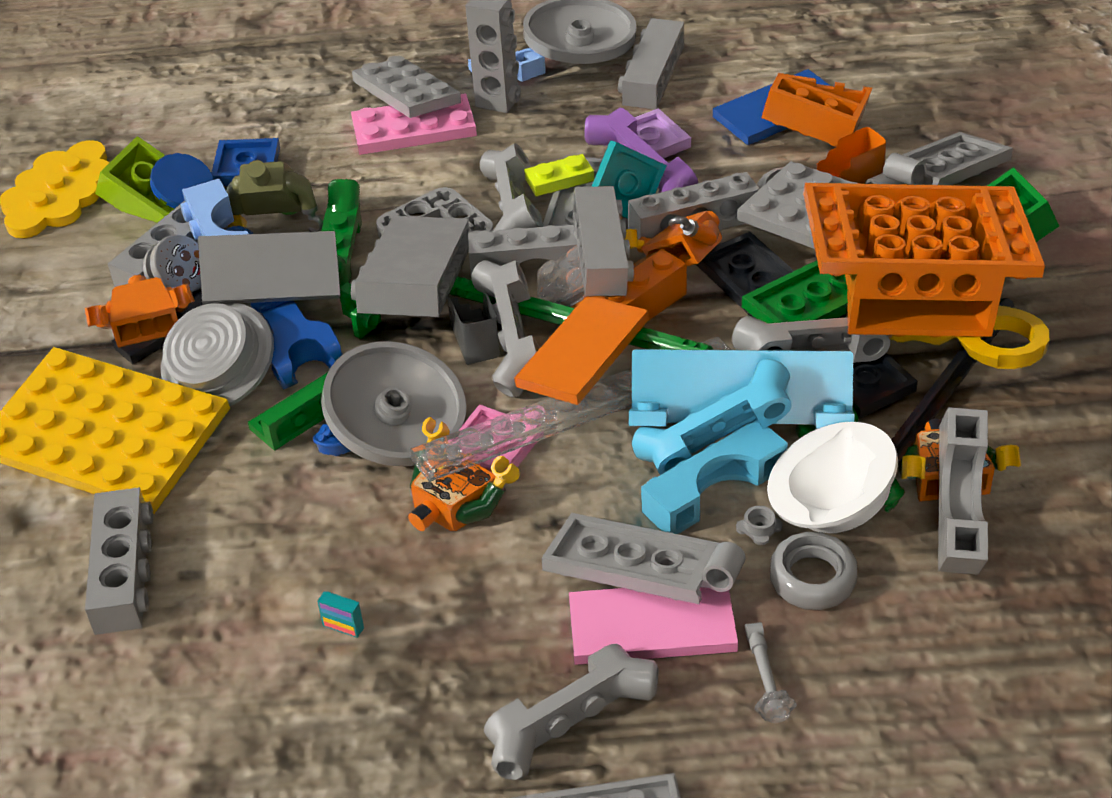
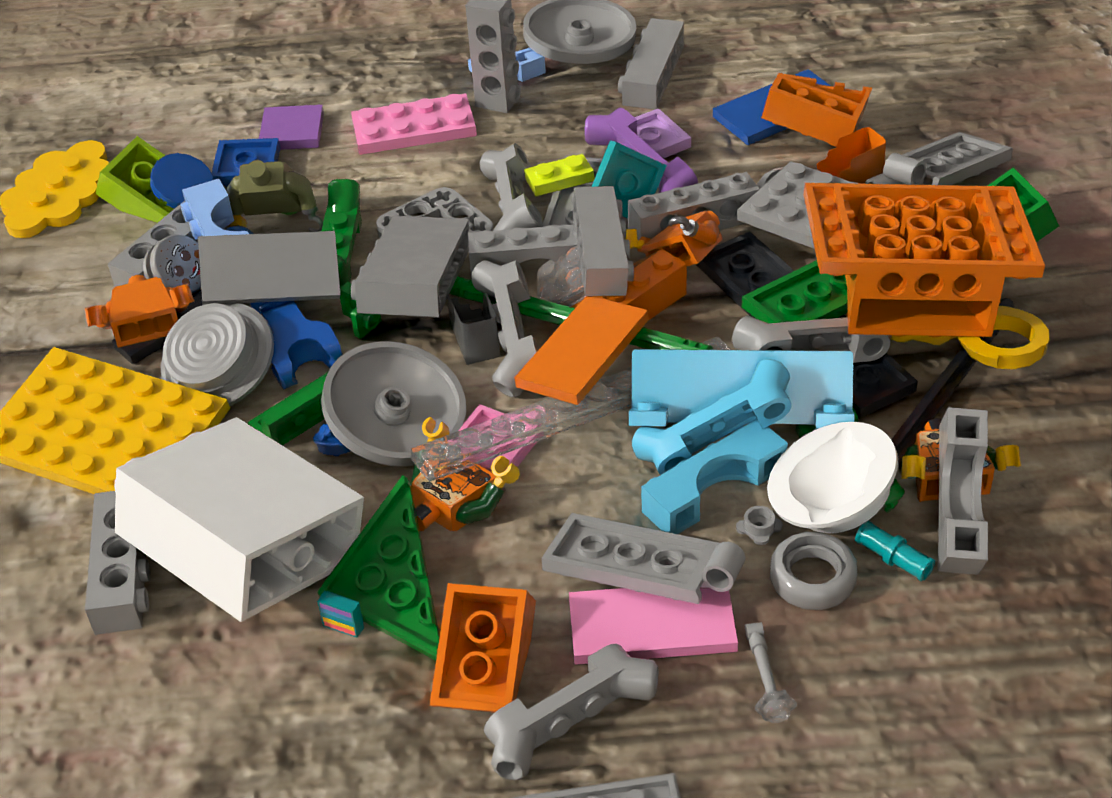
light grey plate [352,56,461,118] -> none
none -> white brick [114,417,364,622]
none -> medium lavender tile [259,105,324,150]
none -> green tile [317,475,440,661]
none -> orange slope [430,583,536,713]
none -> teal pin [855,520,936,581]

